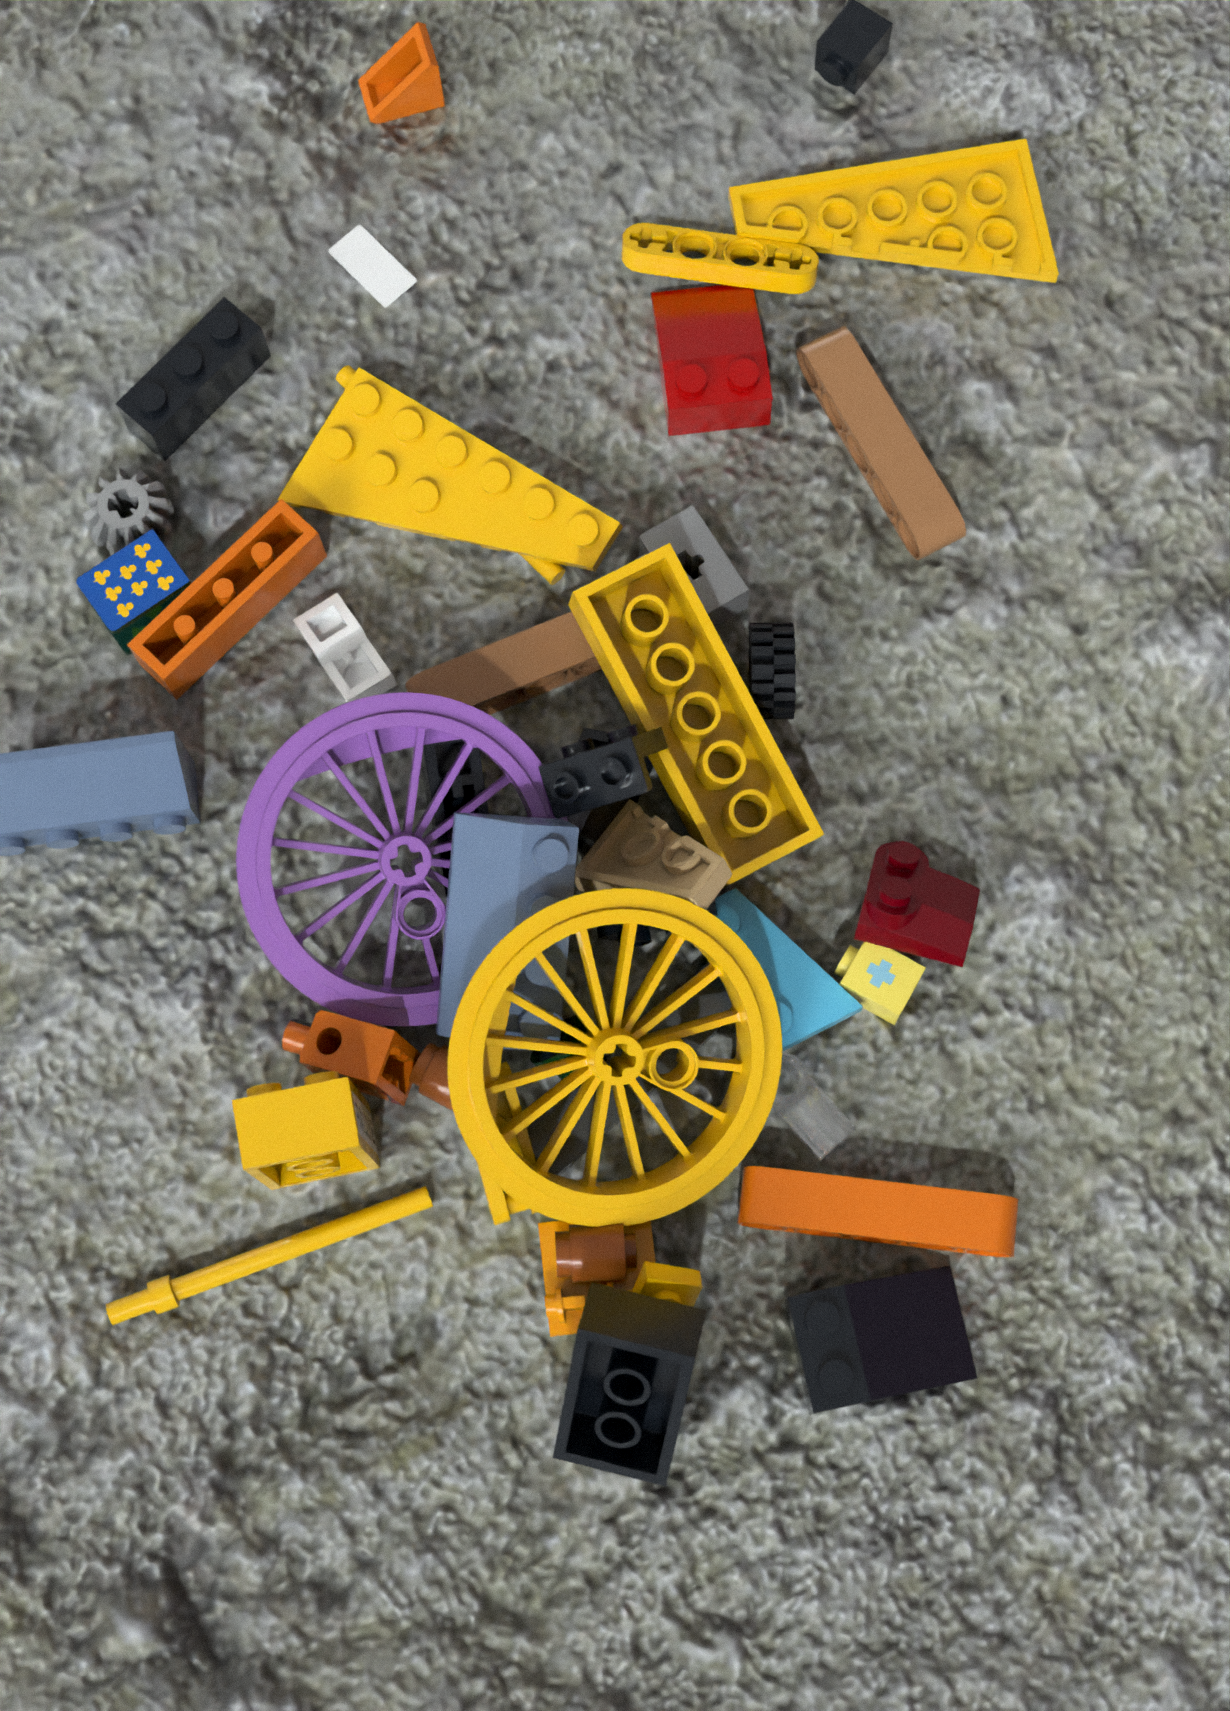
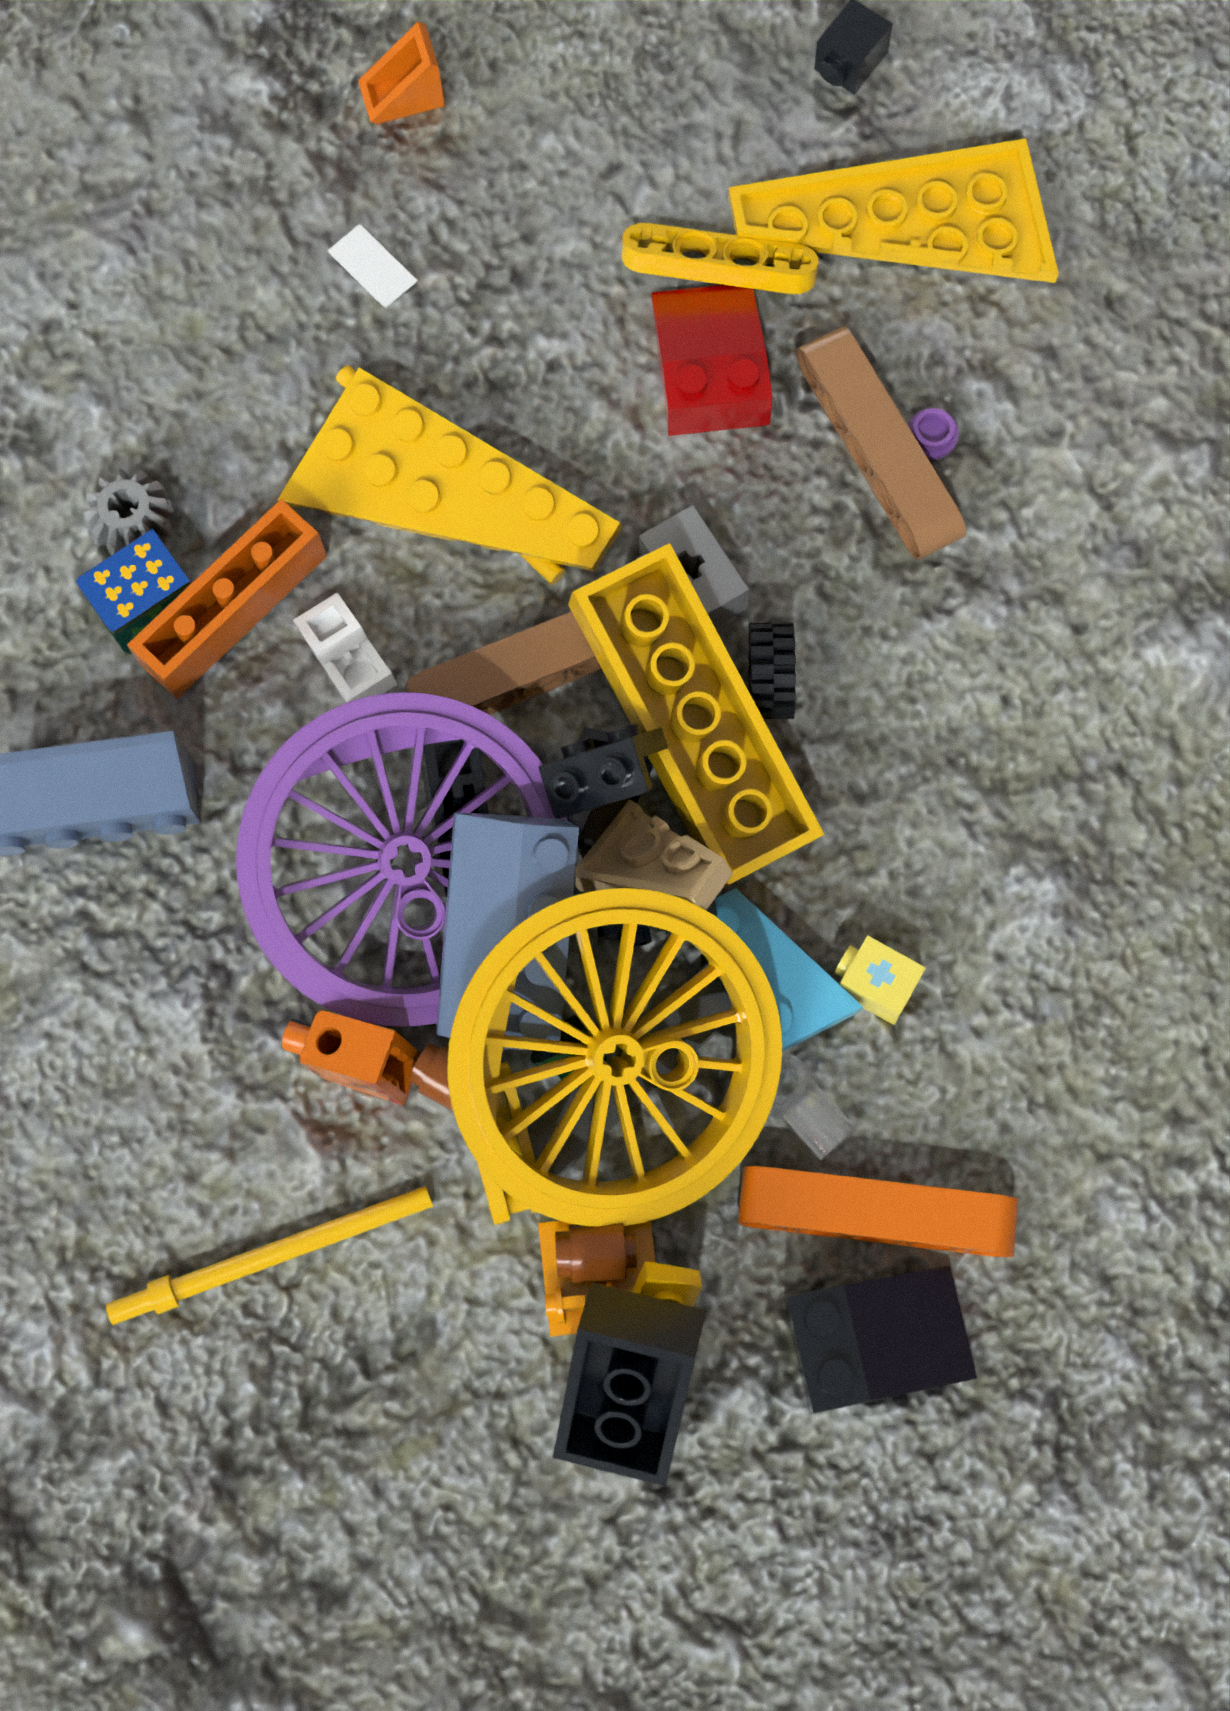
black brick [115,297,271,461] -> none
yellow brick [232,1071,380,1190] -> none
dark red slope [854,841,980,967] -> none
none -> medium lavender plate [908,408,959,460]

